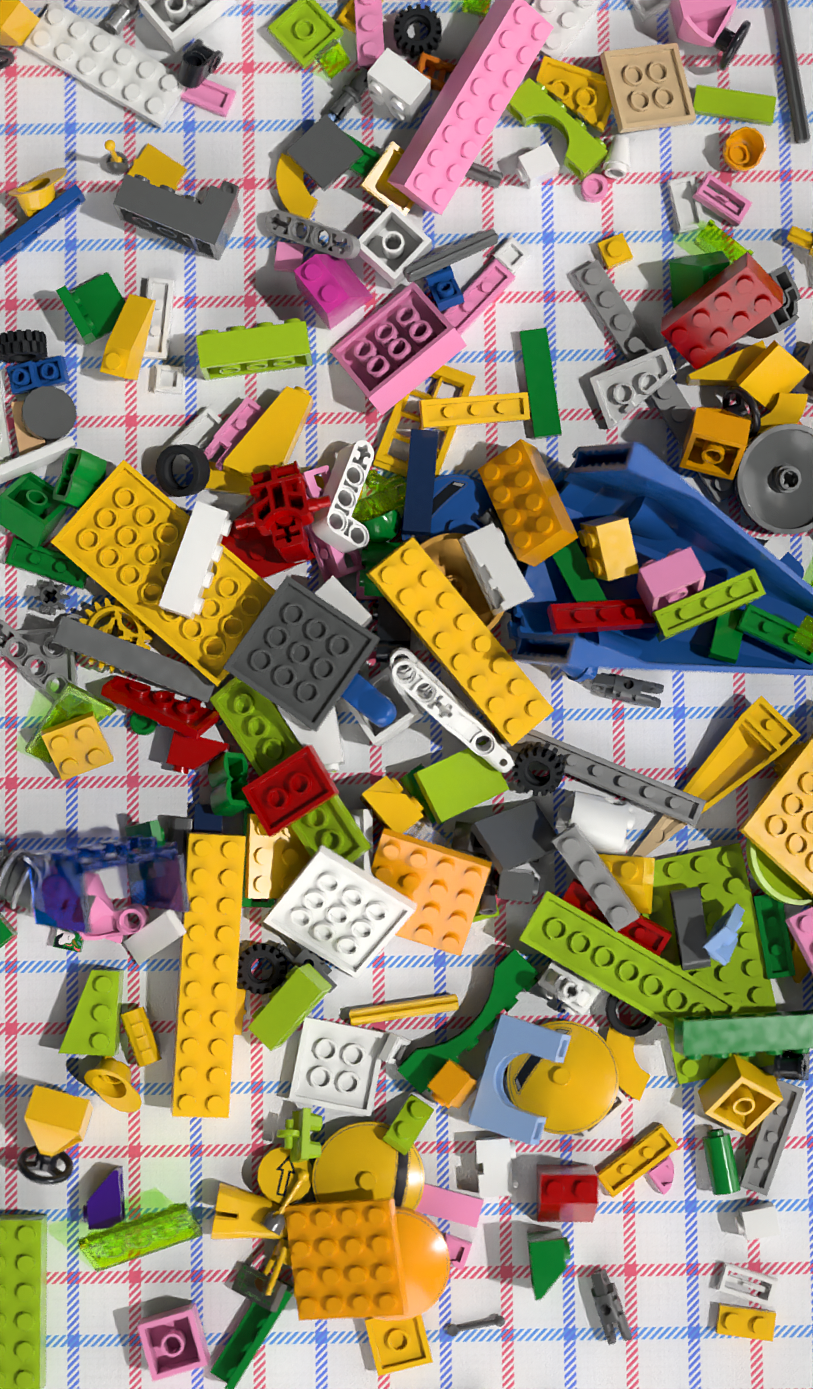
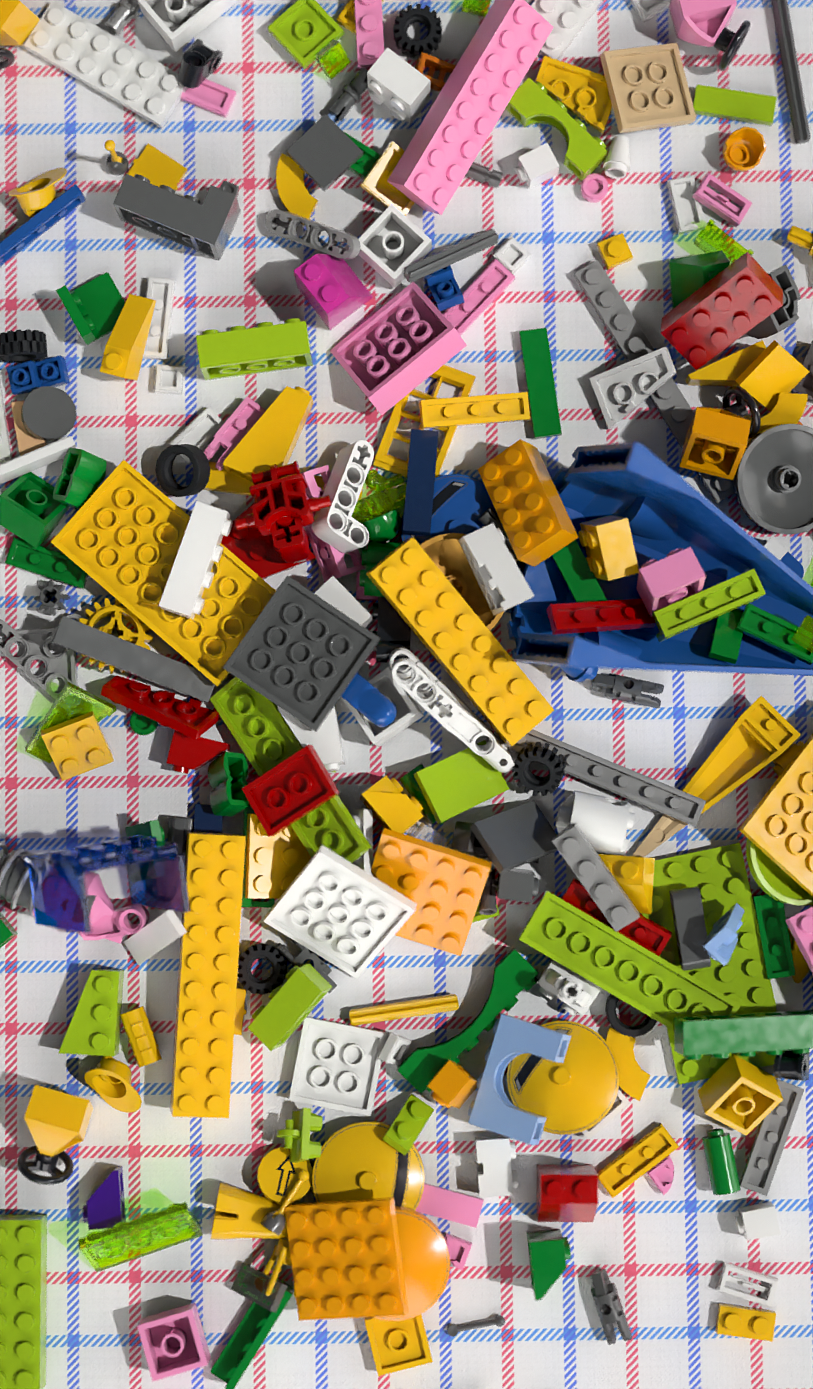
tile [53,925,84,952] -> none
bright pink tile [274,241,305,273] -> none

